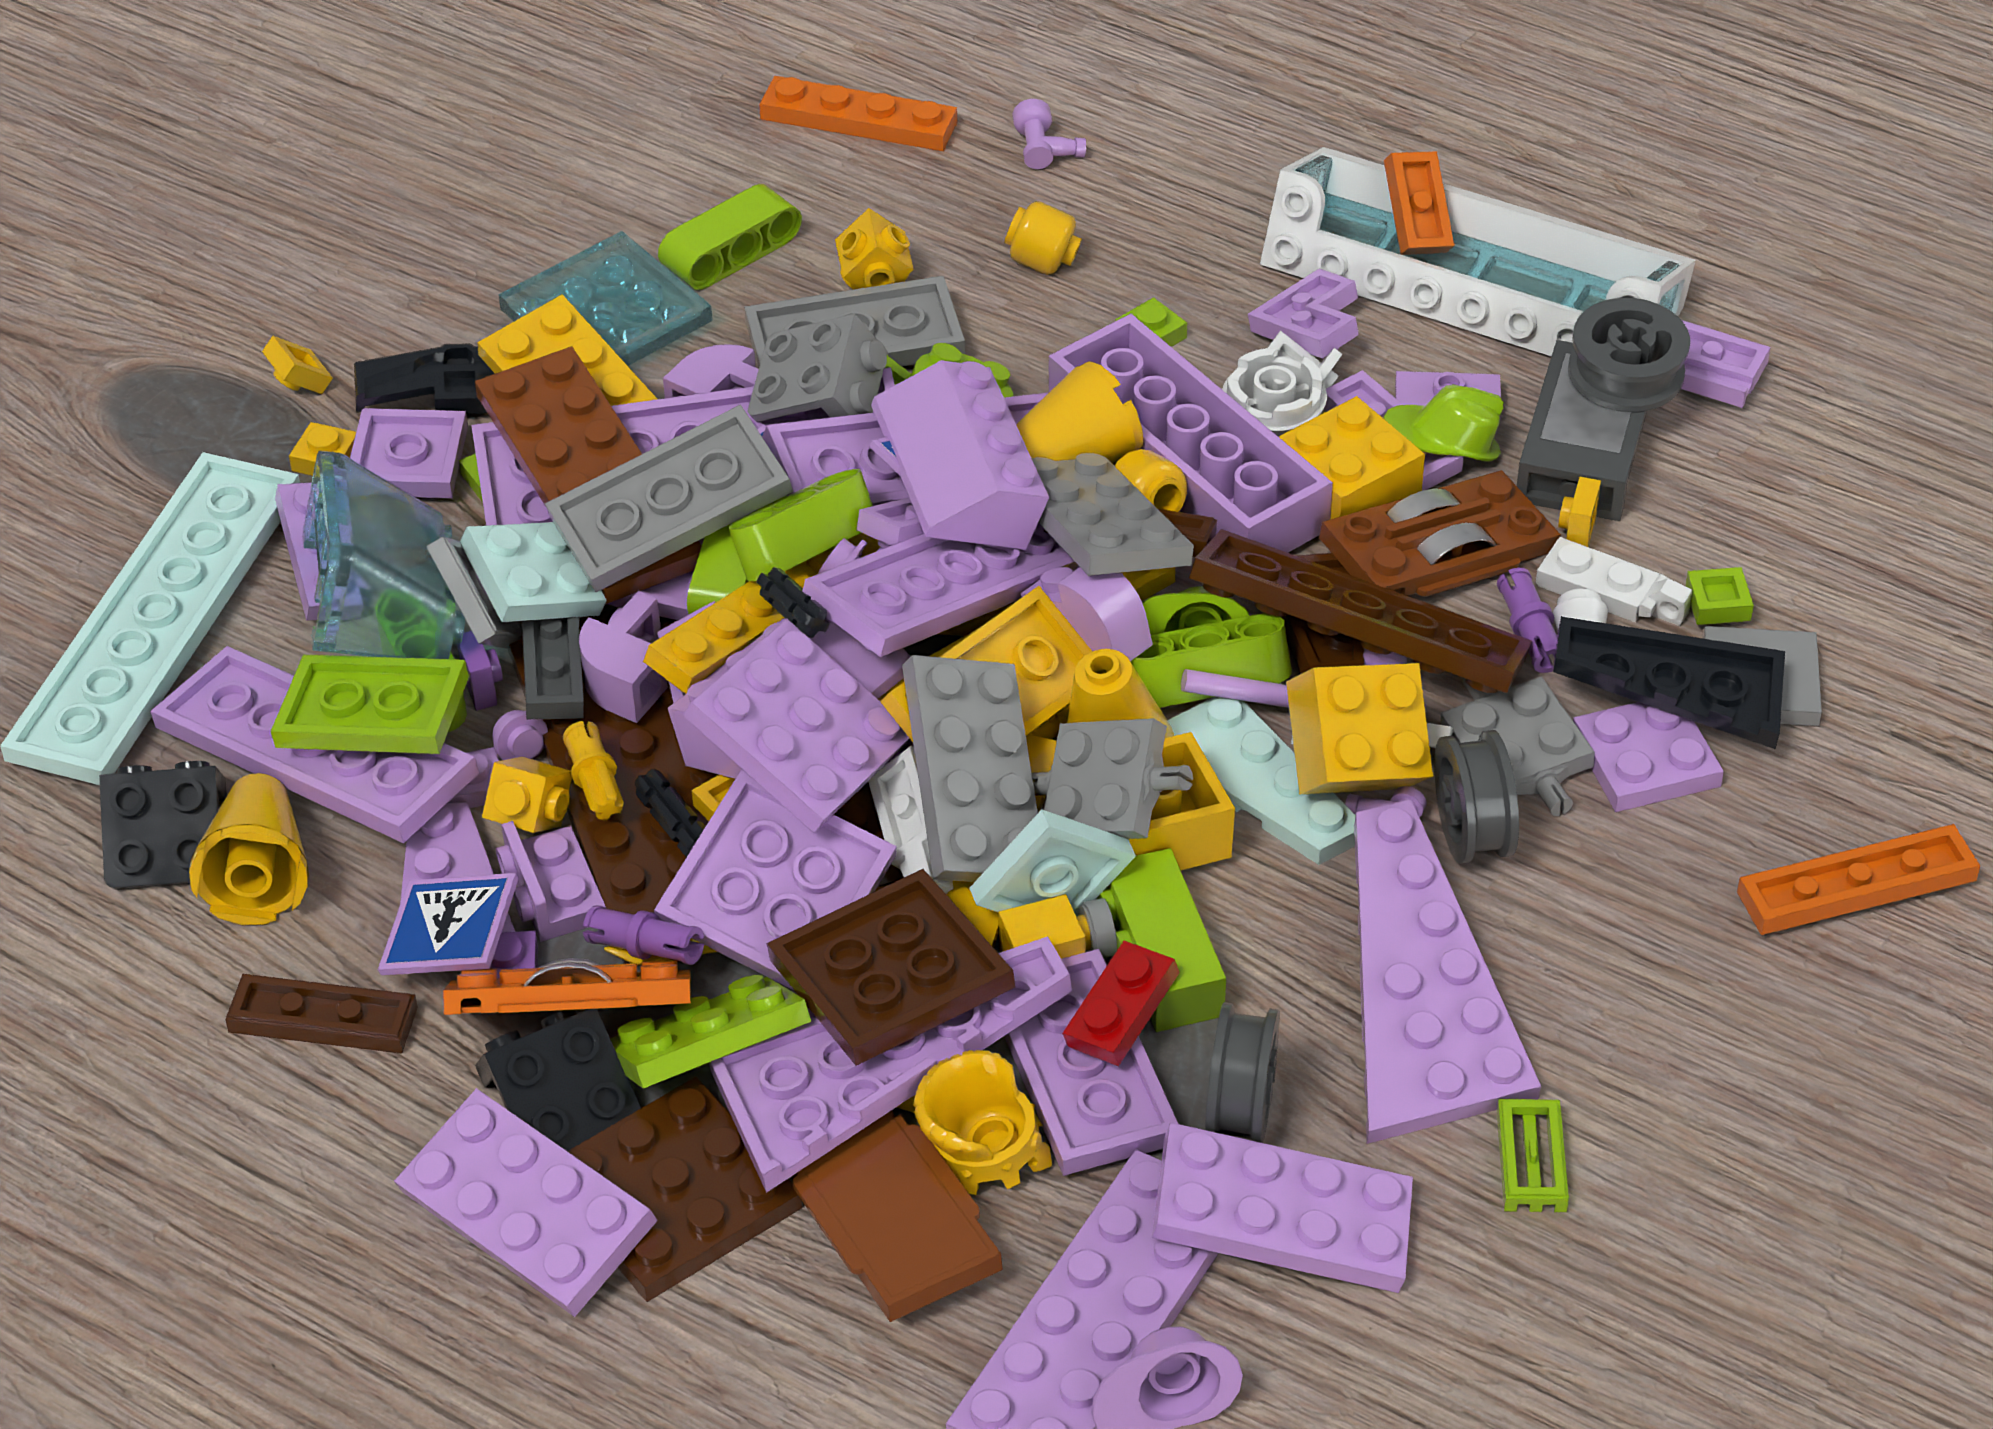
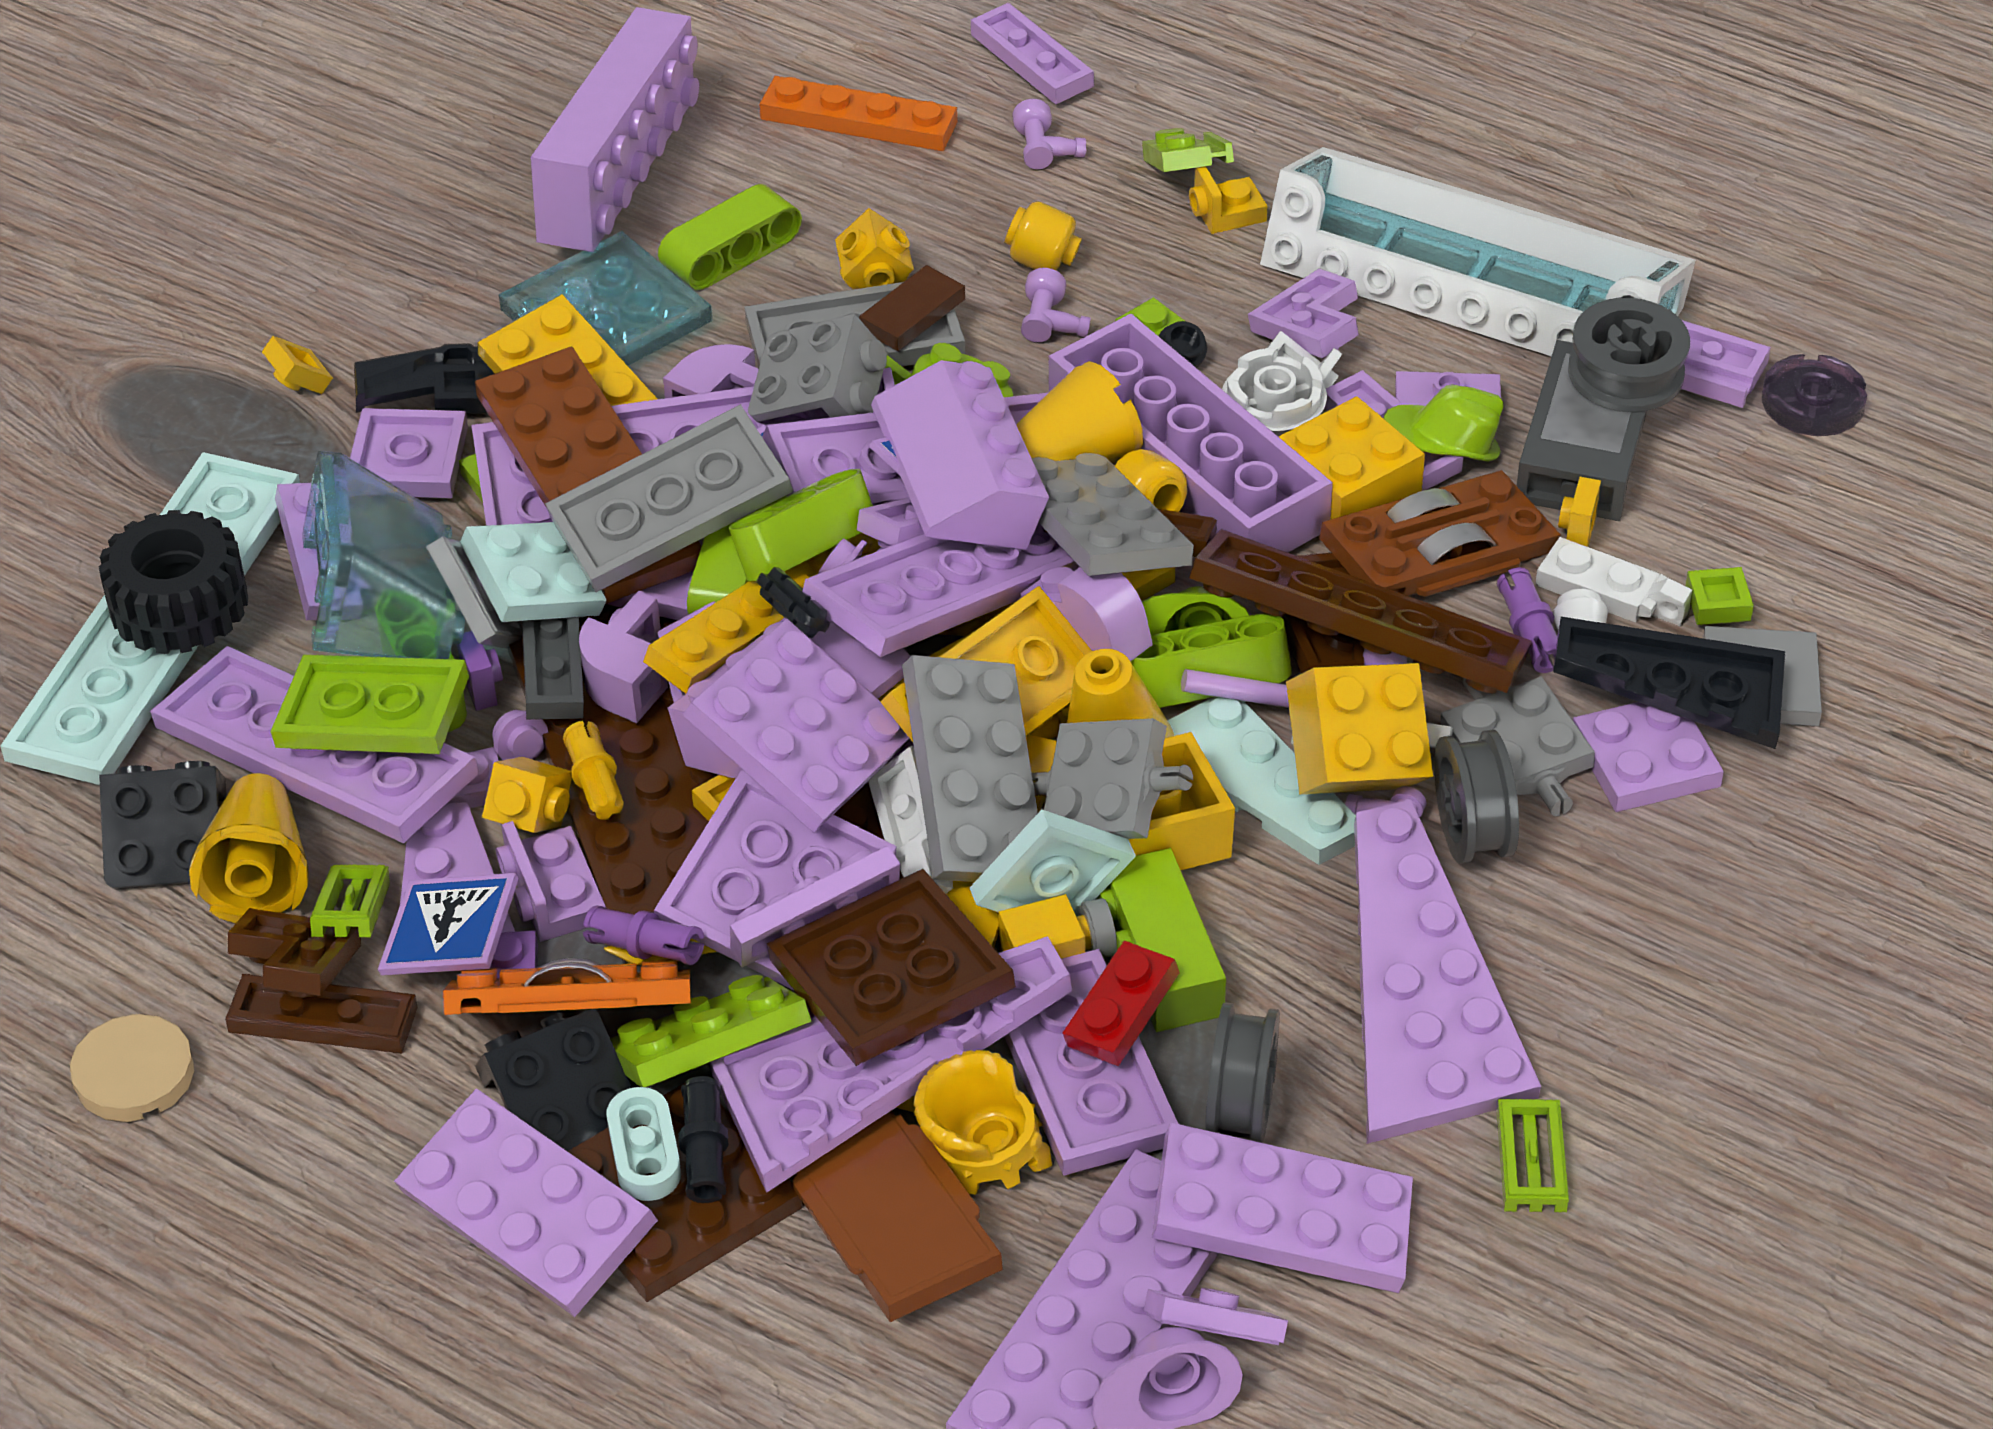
yellow plate [289,422,356,482] -> none
black axle [635,769,706,858] -> none
orange plate [1384,151,1454,255] -> none
orange plate [1737,824,1980,935] -> none
none -> tan tile [70,1014,195,1122]
none -> black tyre [99,510,248,654]
none -> reddish brown plate [228,908,361,998]
none -> lime tile [310,865,390,937]
none -> lavender brick [531,7,699,252]
none -> light aqua plate [607,1087,681,1201]
none -> black pin [678,1076,729,1203]
none -> lavender plate [730,845,900,968]
none -> reddish brown tile [859,265,965,351]
none -> lavender plate [971,2,1094,105]
none -> lavender piece [1021,268,1091,342]
none -> lime plate [1142,128,1234,172]
none -> lavender plate [1144,1288,1288,1345]
none -> black plate [1159,321,1207,368]
none -> yellow bracket [1189,166,1268,234]
none -> clear purple tile [1761,354,1867,437]

